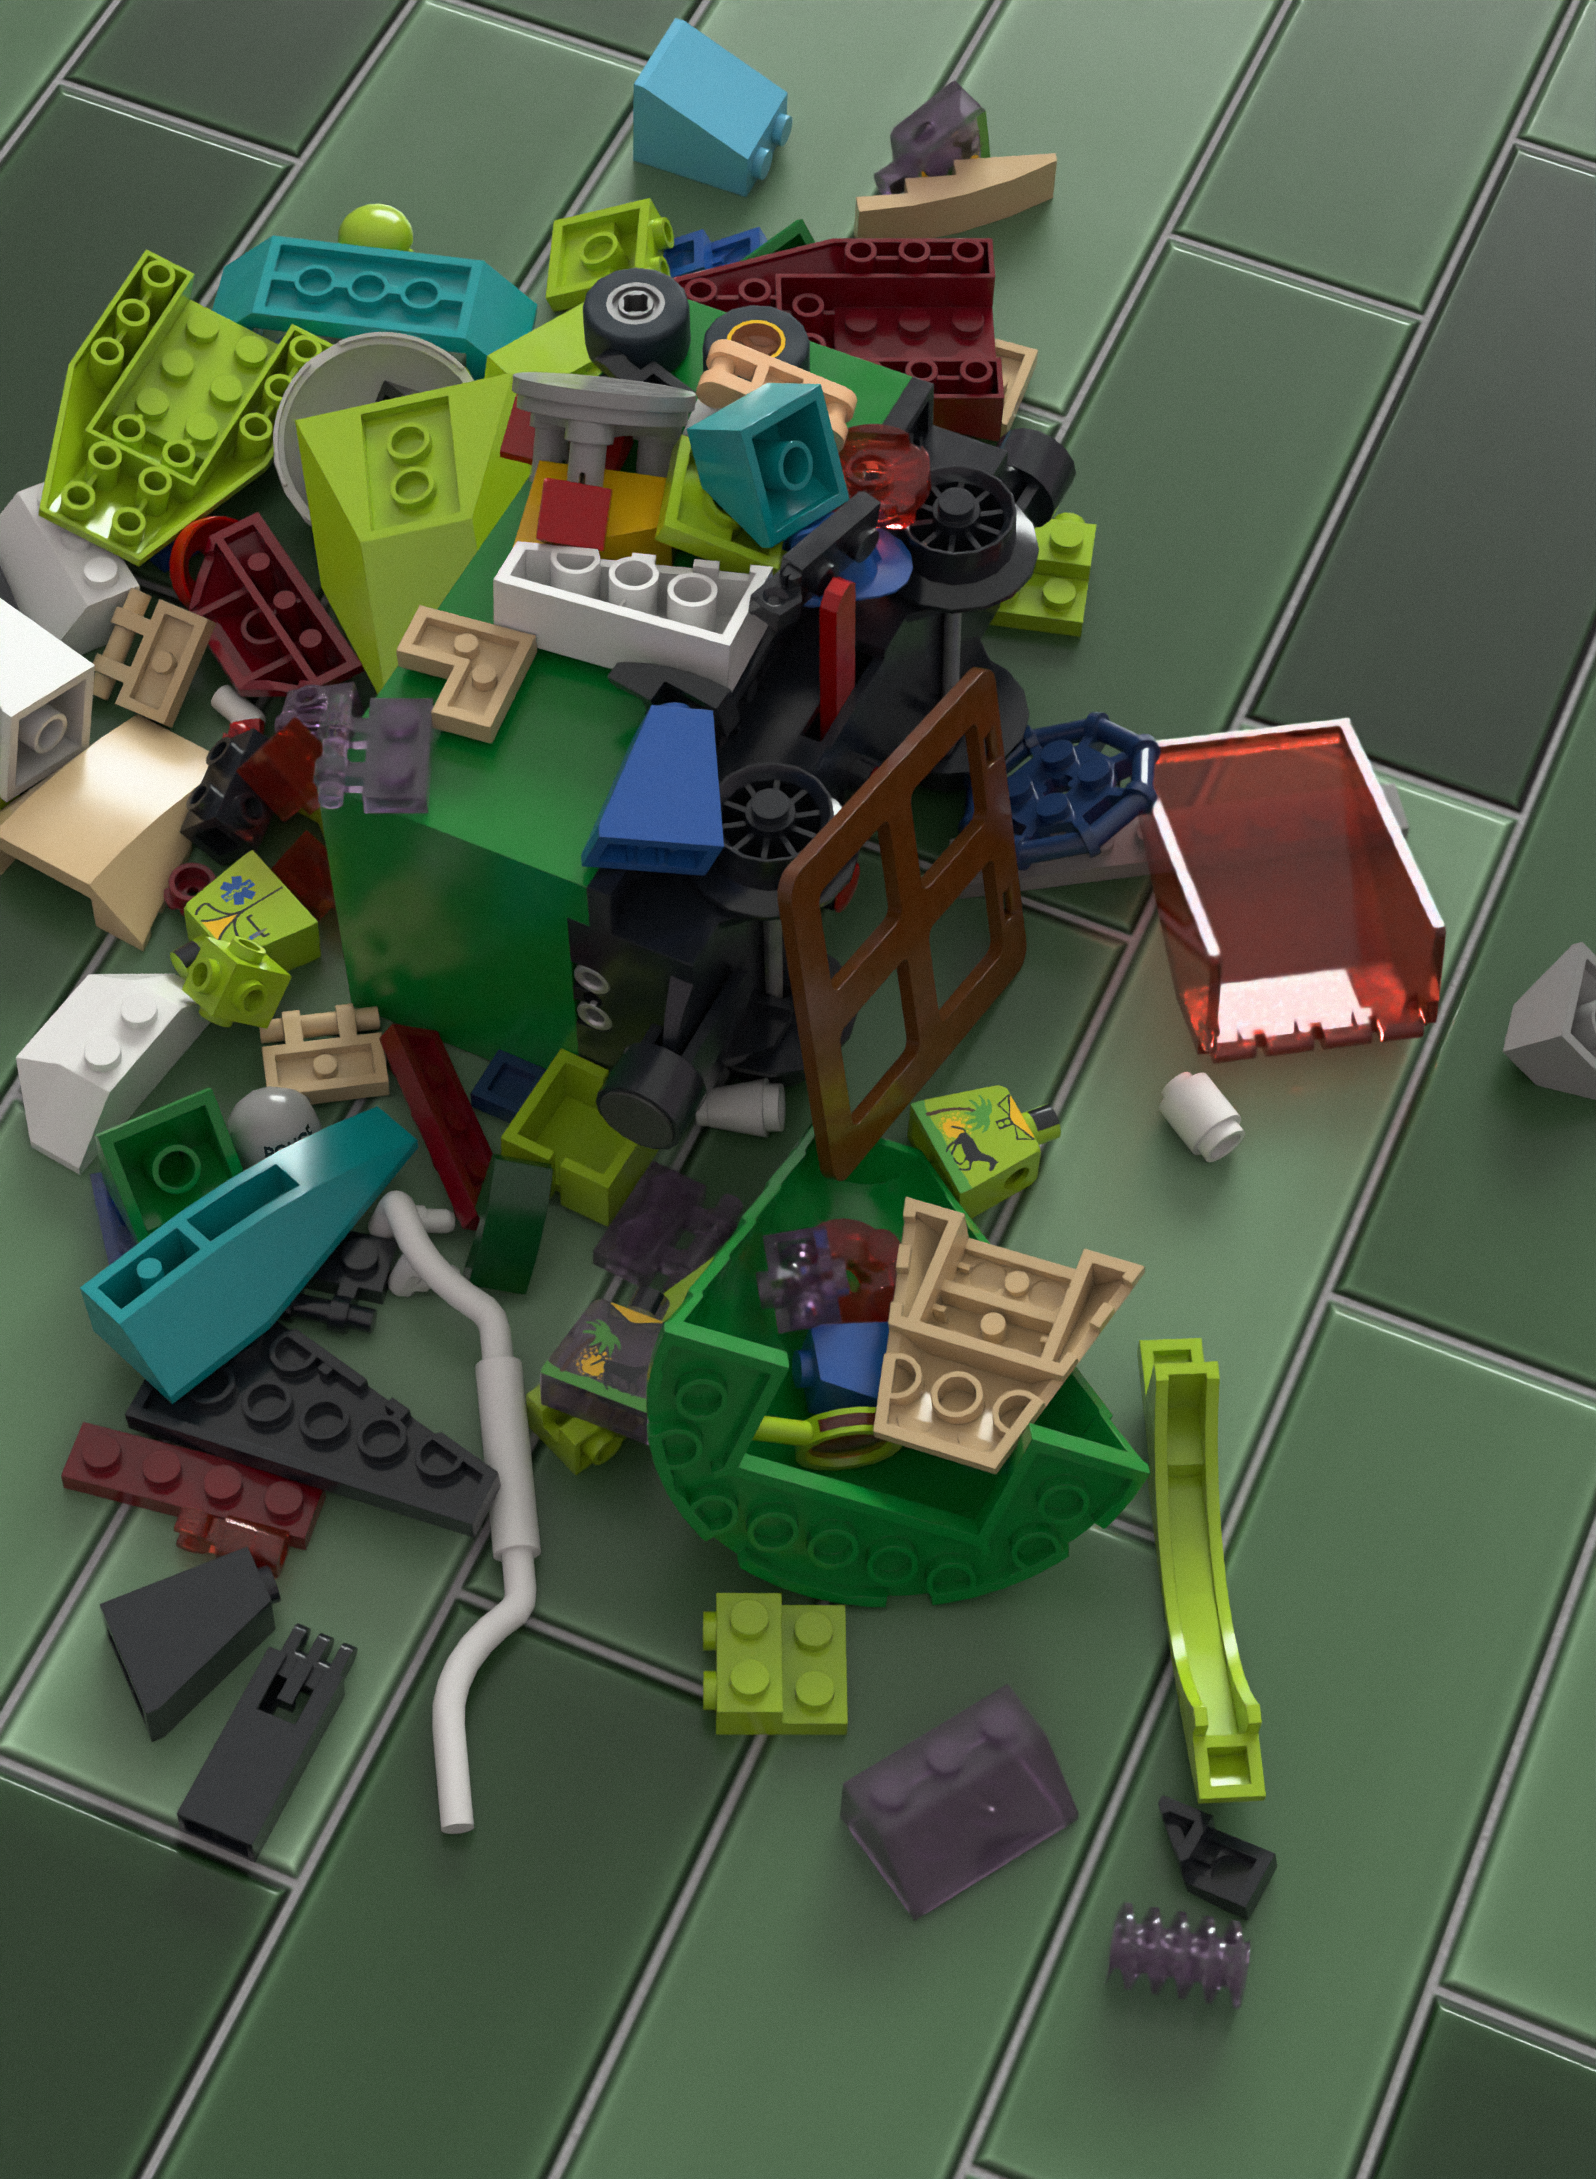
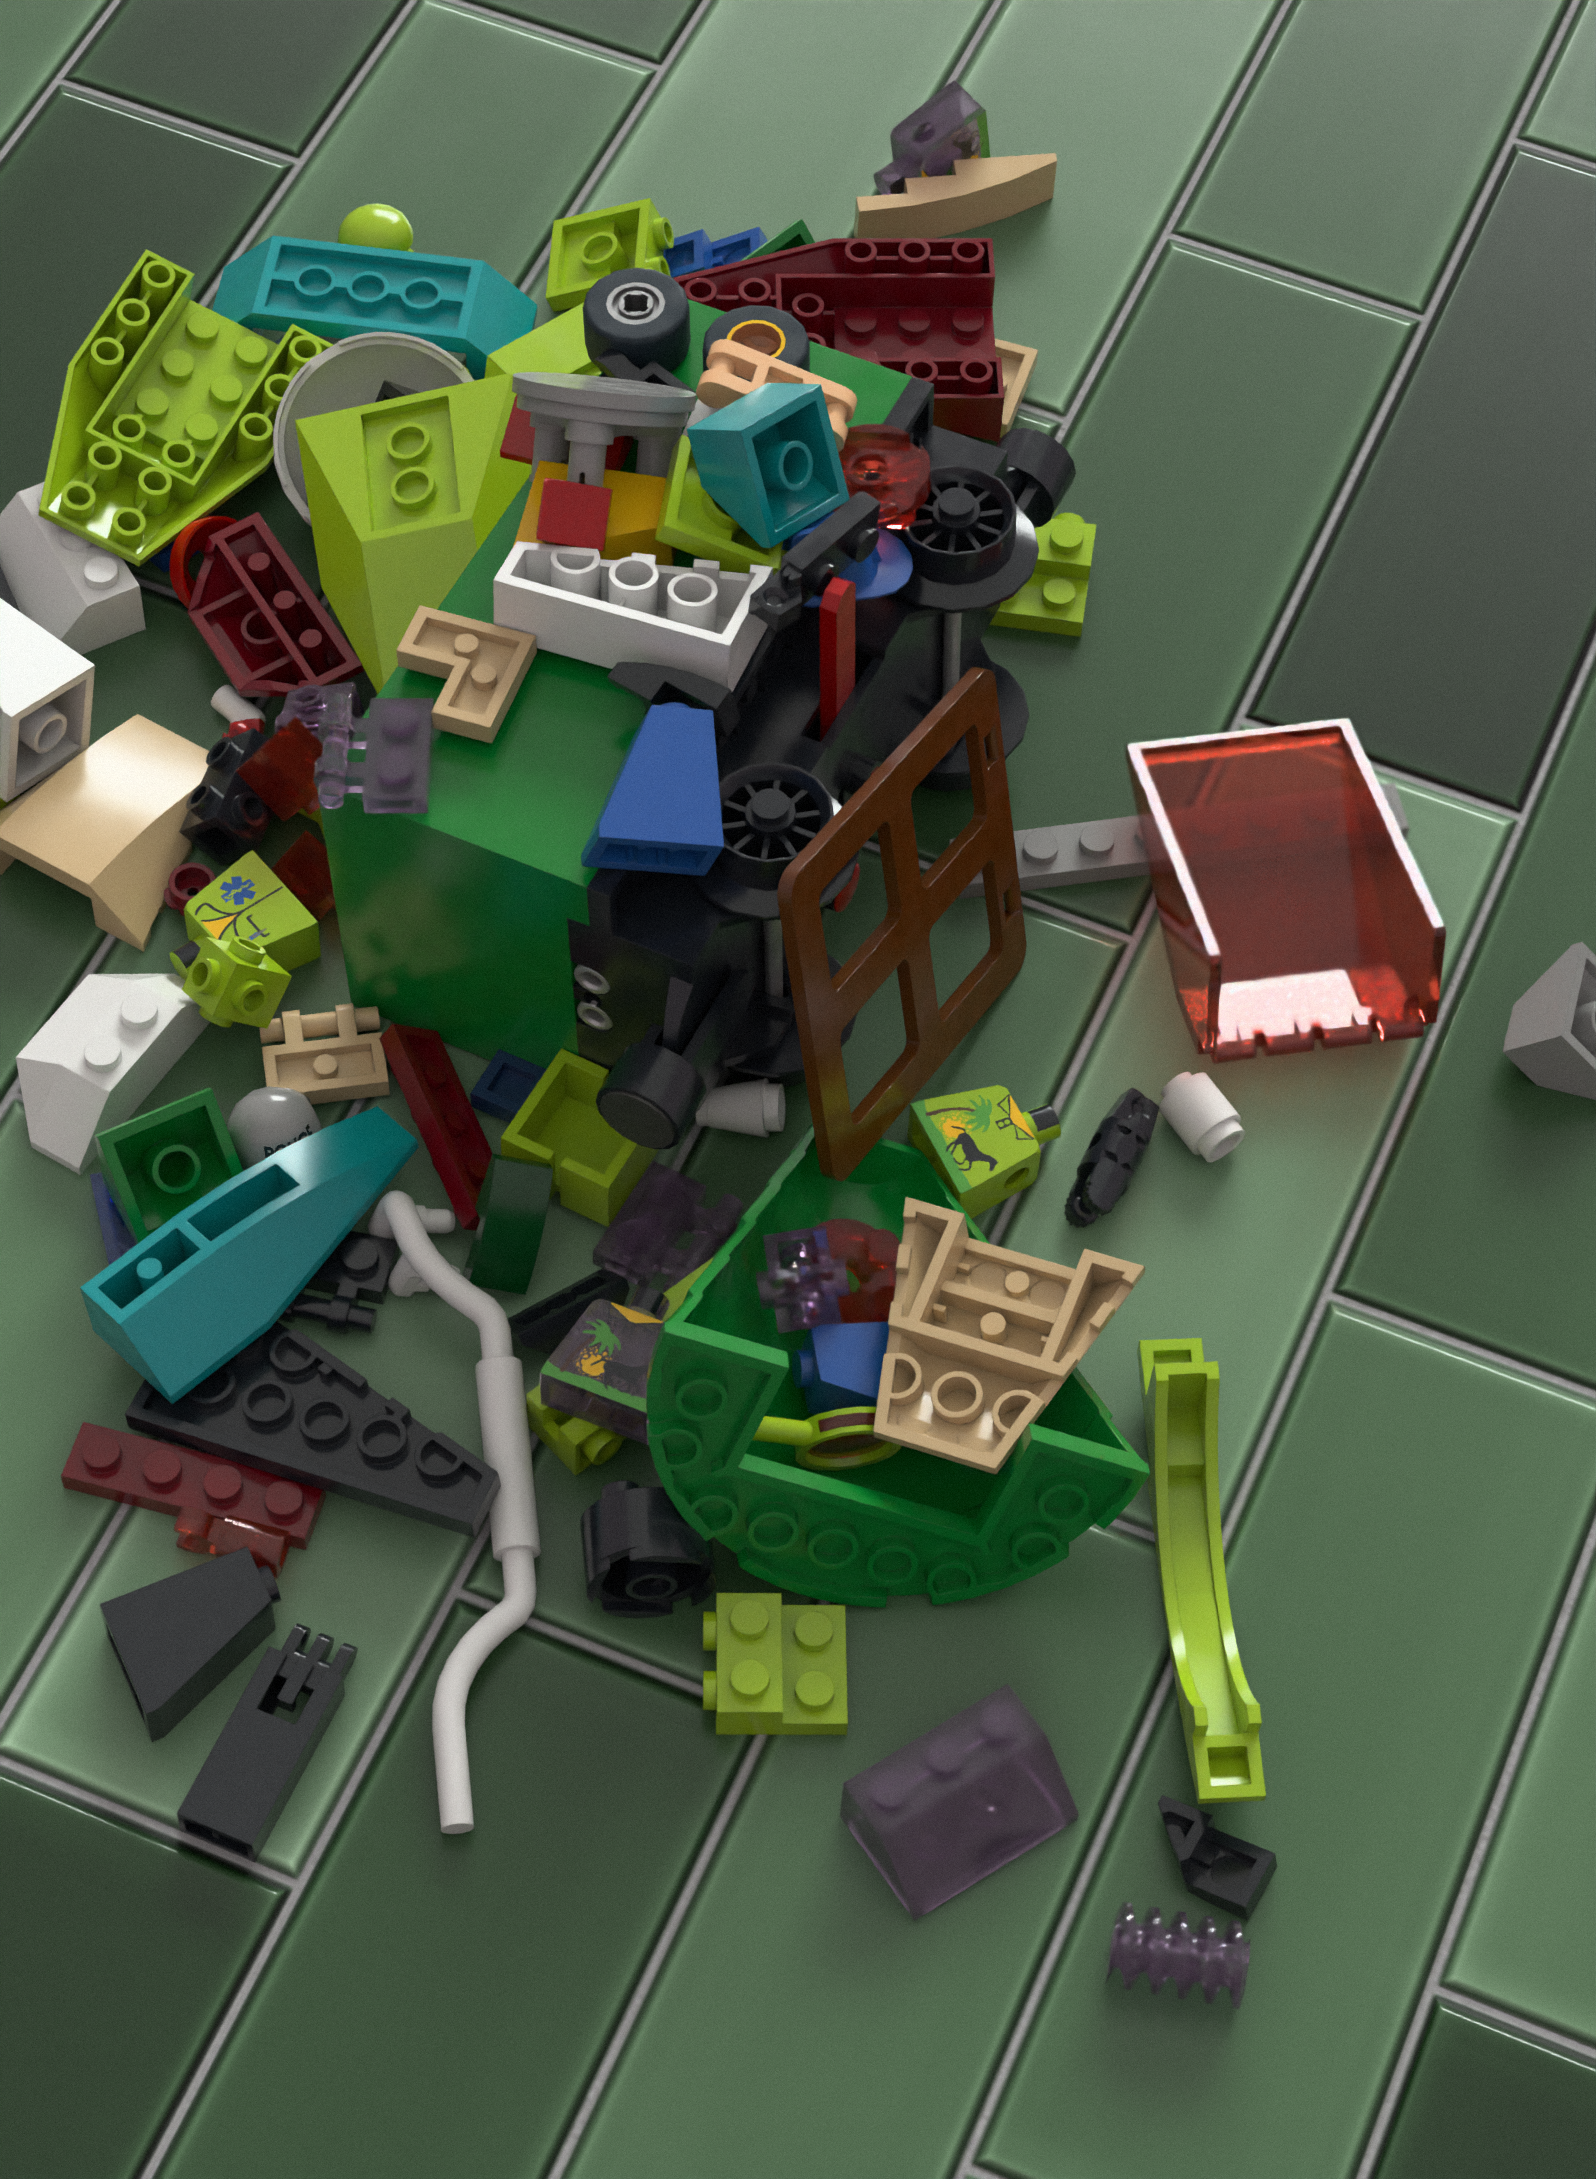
tan plate [93,588,216,728] -> none
medium azure slope [633,18,792,197] -> none
dark blue plate [957,712,1161,871] -> none
none -> black slope [508,1268,630,1361]
none -> black brick [580,1480,716,1618]
none -> black hinge [1064,1087,1159,1228]

